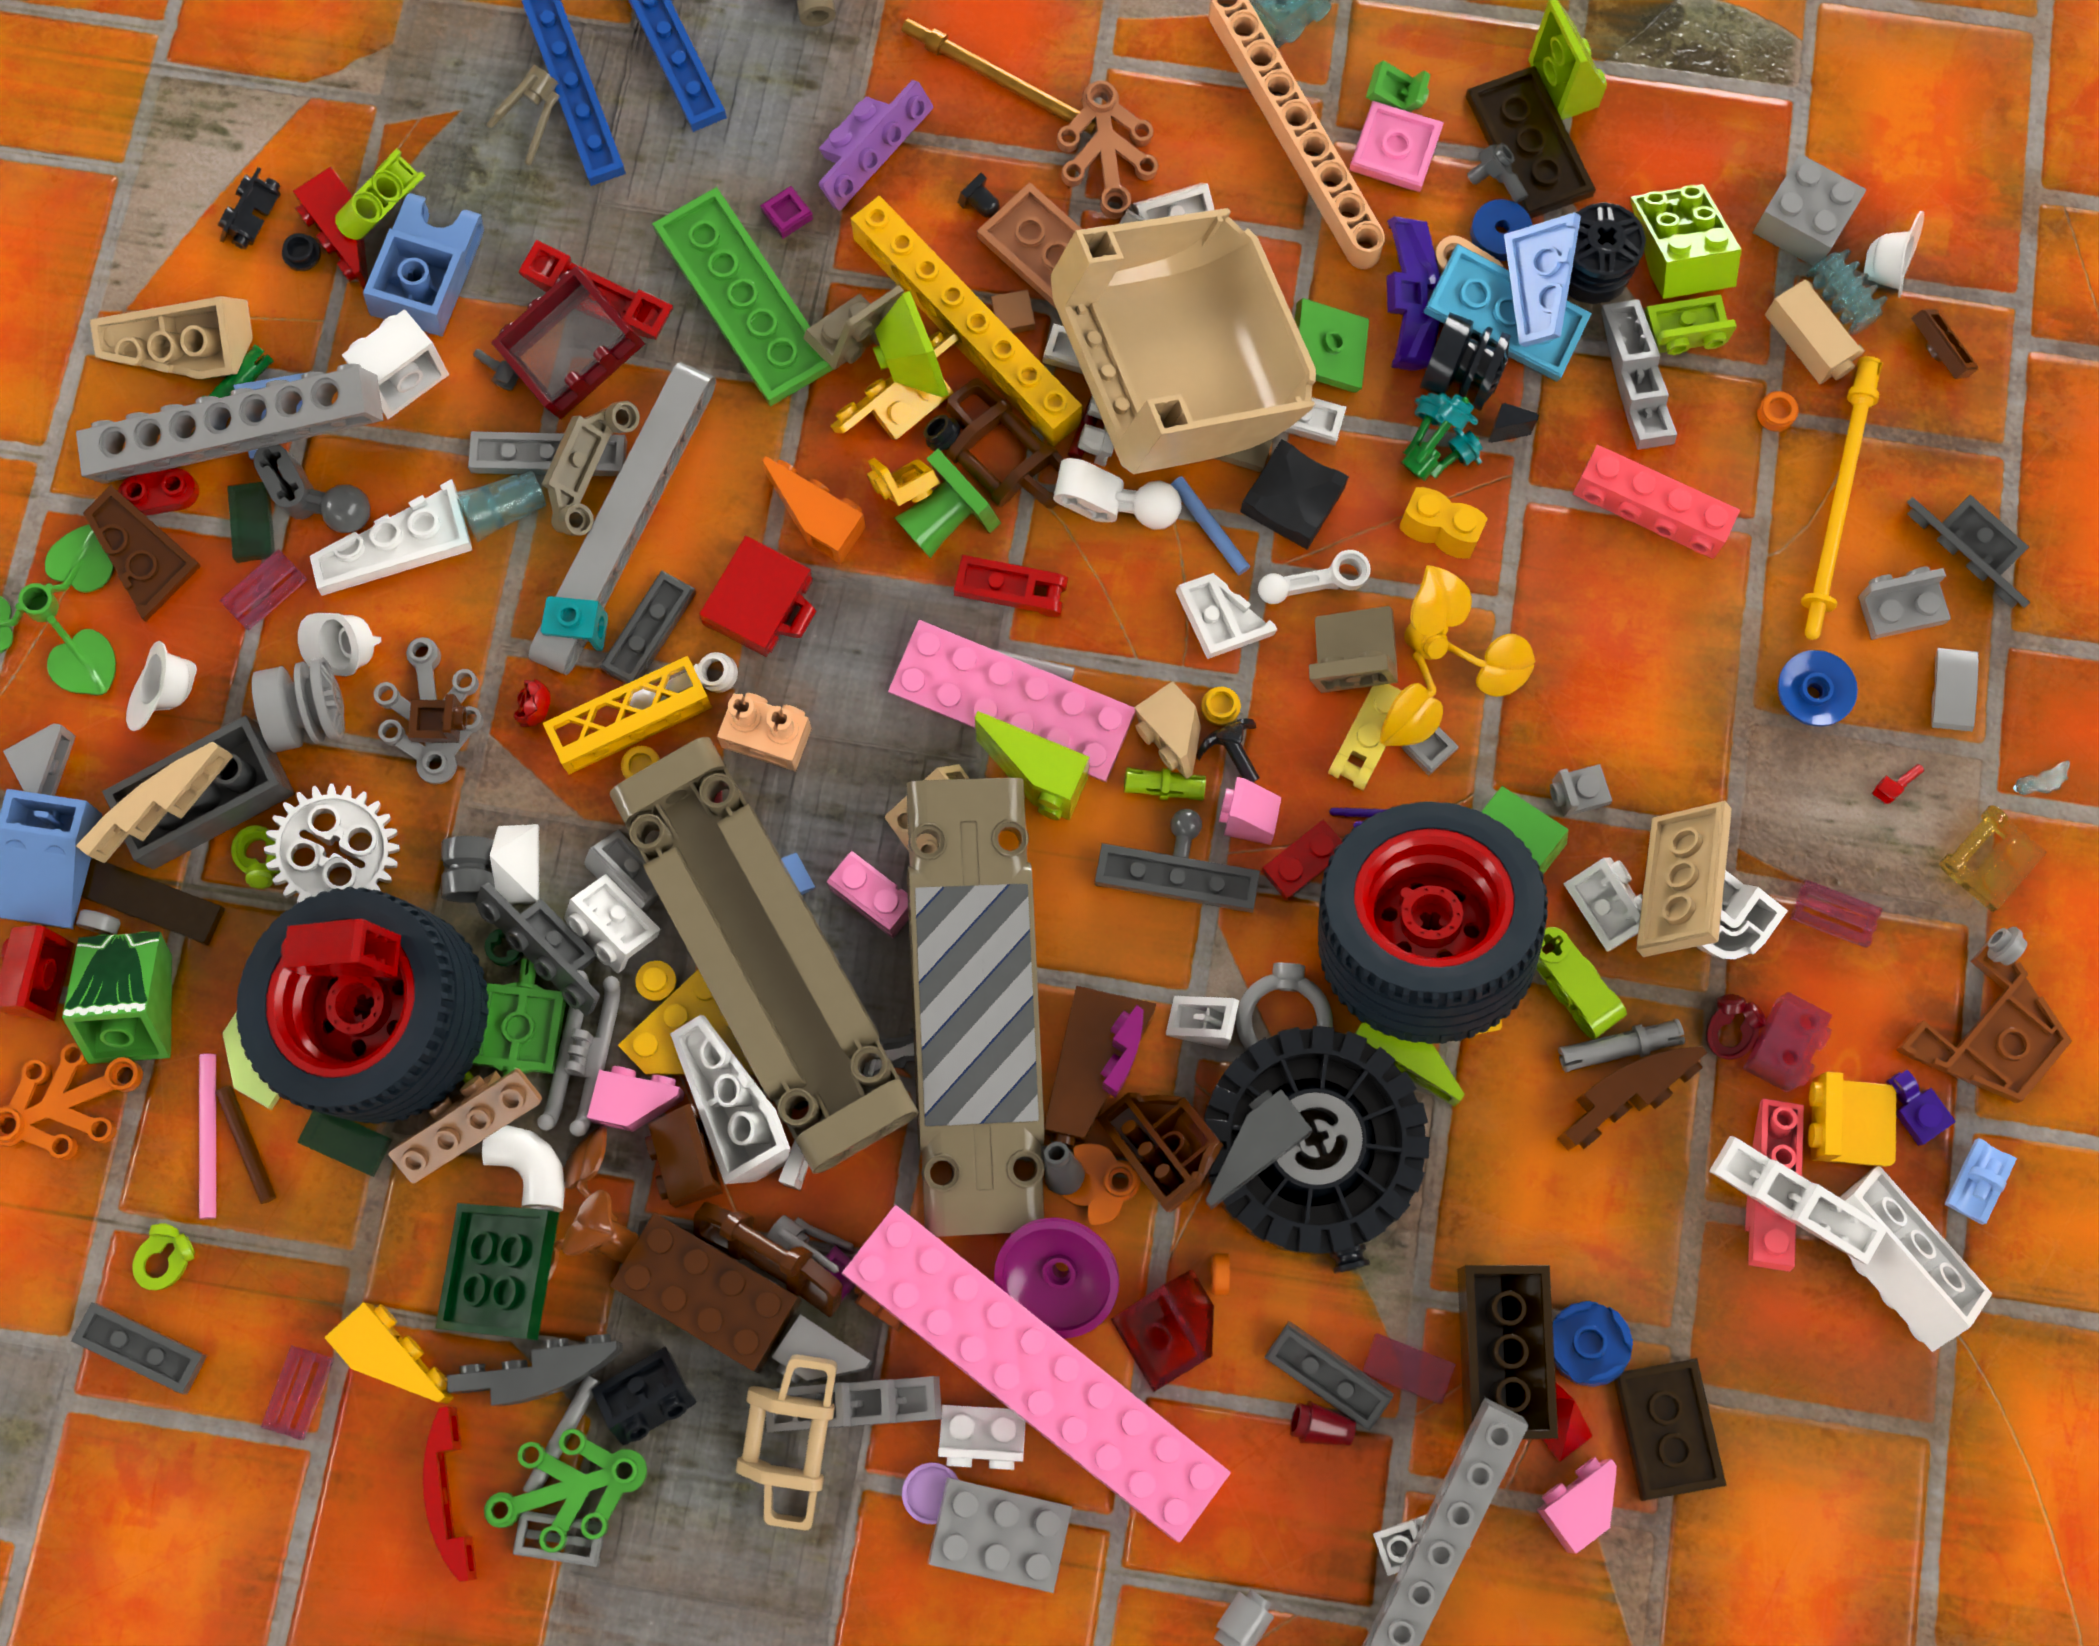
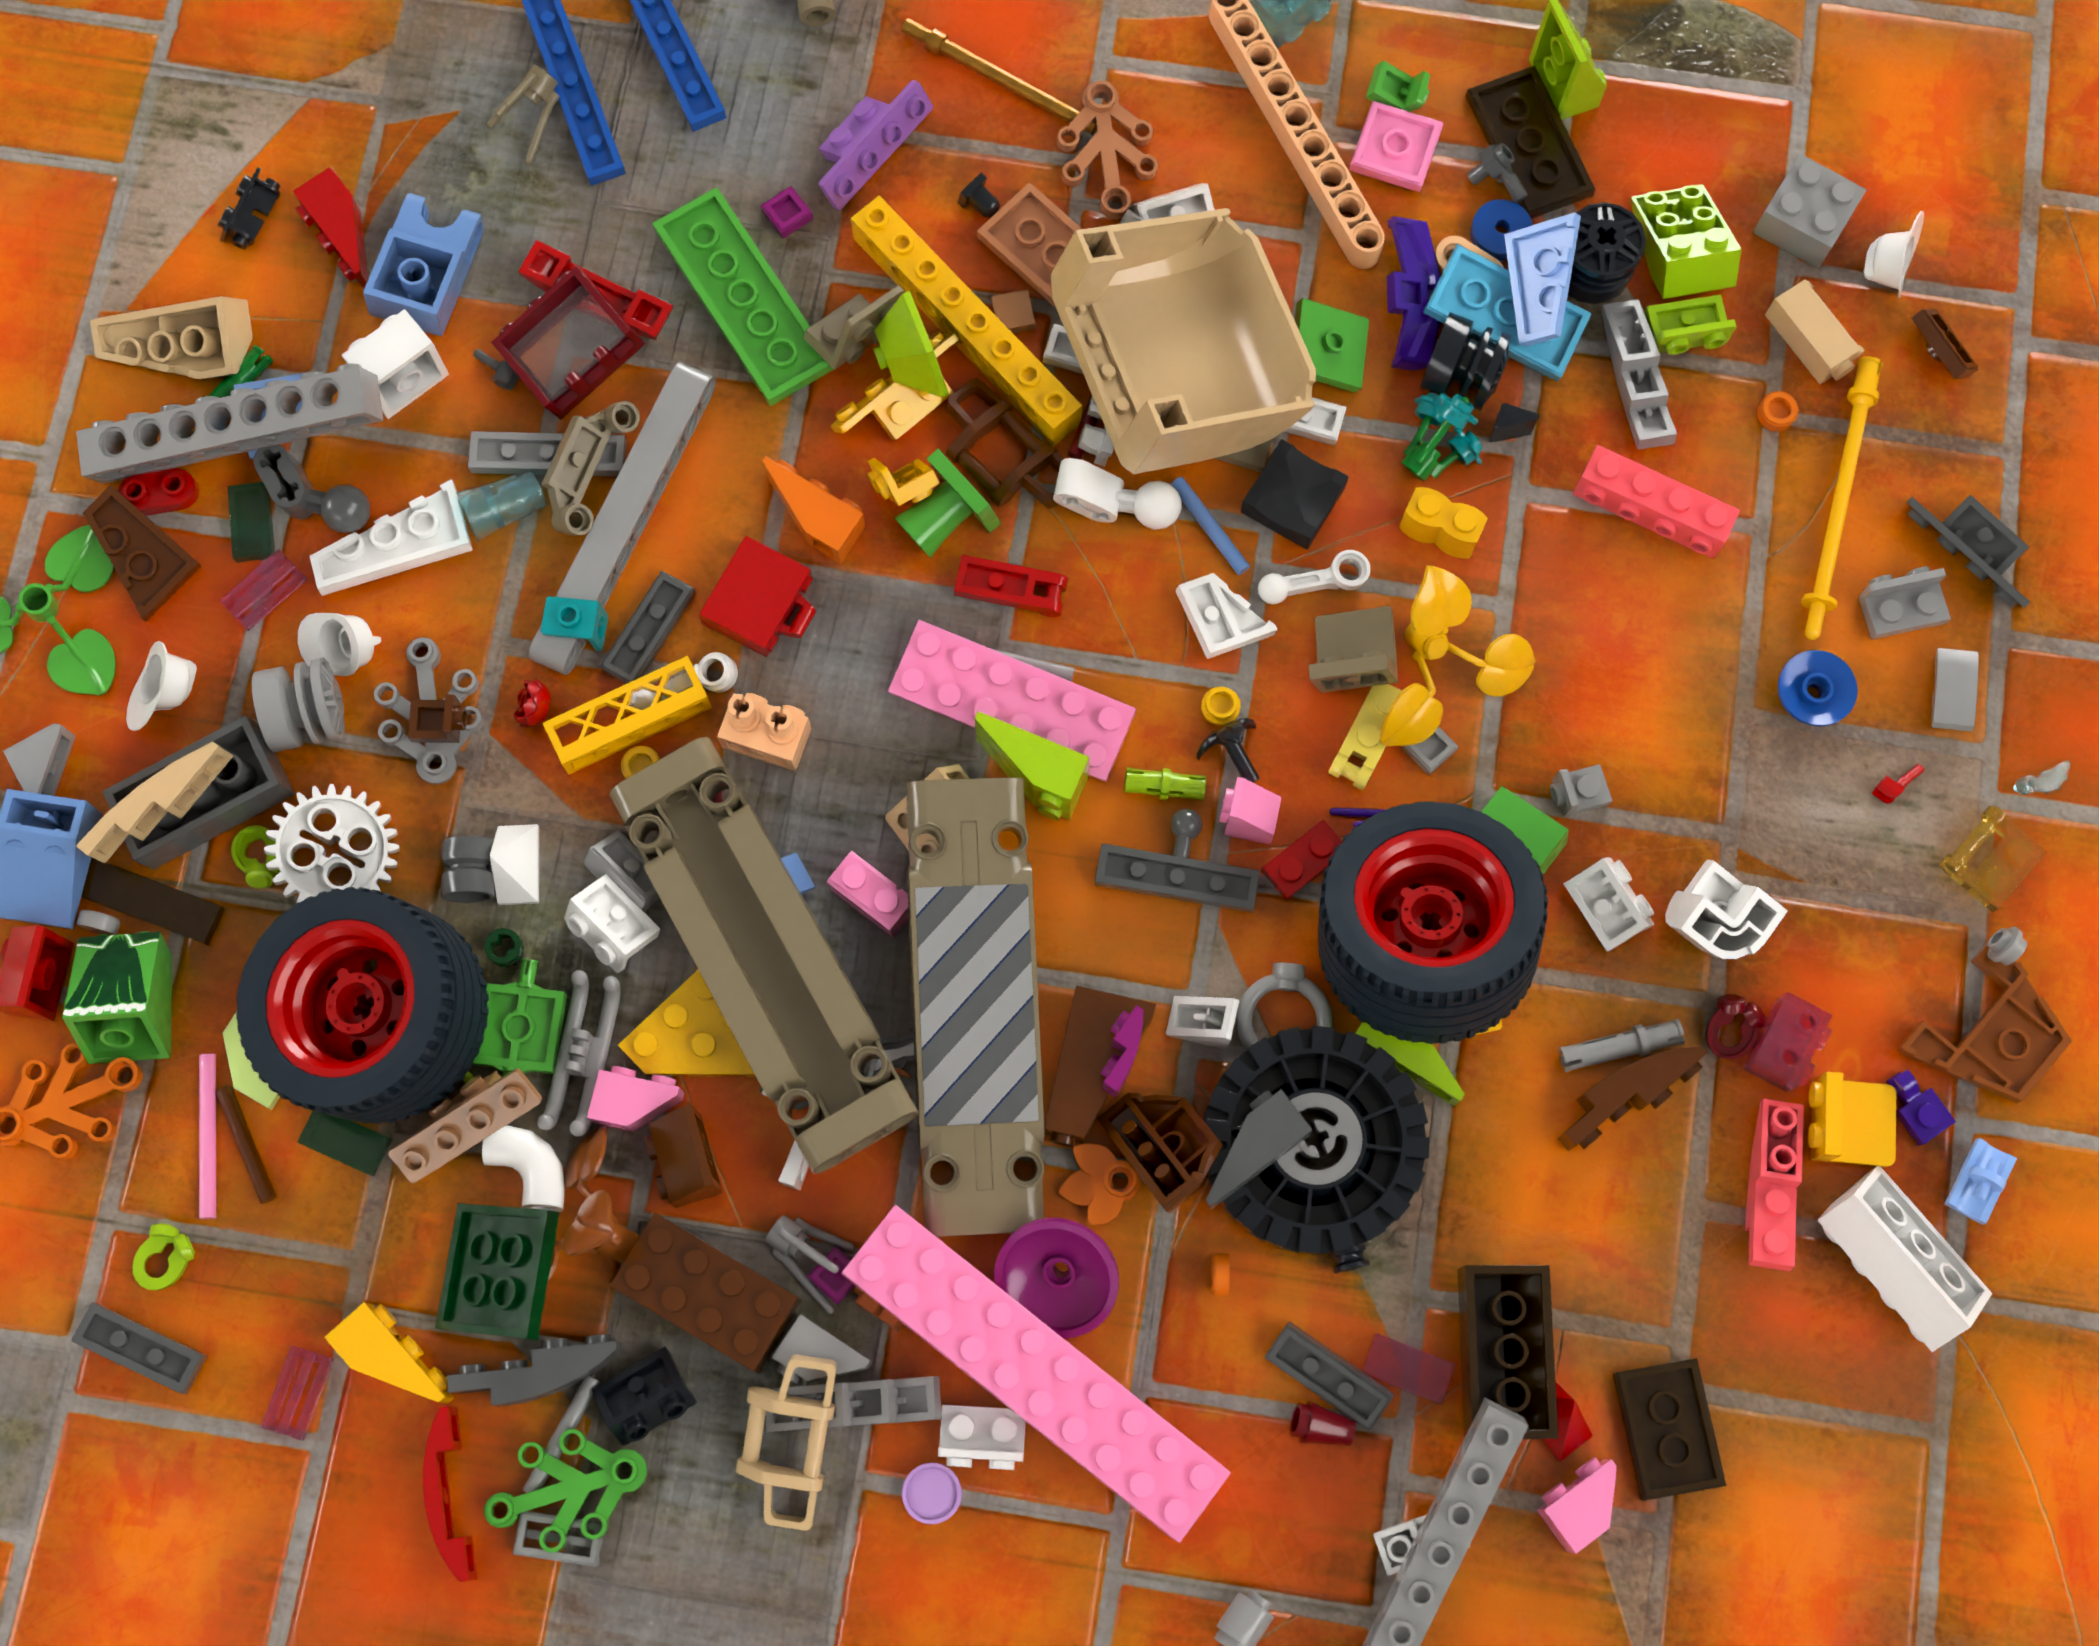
red slope [281,919,401,977] -> none
black plate [282,233,321,271] -> none
lime piece [336,148,426,240] -> none
dark grey bracket [475,882,600,1016] -> none
yellow plate [635,960,677,1001] -> none
white wedge [670,1015,790,1184] -> none
reddish brown bar [694,1202,843,1317] -> none
black plate [924,415,961,451] -> none
light grey plate [927,1477,1072,1593] -> none
dark grey cone [1044,1142,1085,1195] -> none
clear red slope [1111,1269,1214,1392] -> none
tan slope [1134,681,1201,779] -> none
lime piece [1536,927,1627,1039] -> none
blue tile [1553,1301,1633,1387] -> none
tan tile [1636,801,1732,957] -> none
white slope [1709,1136,1888,1265] -> none
clear pink tile [1790,879,1882,948] -> none
clear light blue piece [1806,249,1887,335] -> none

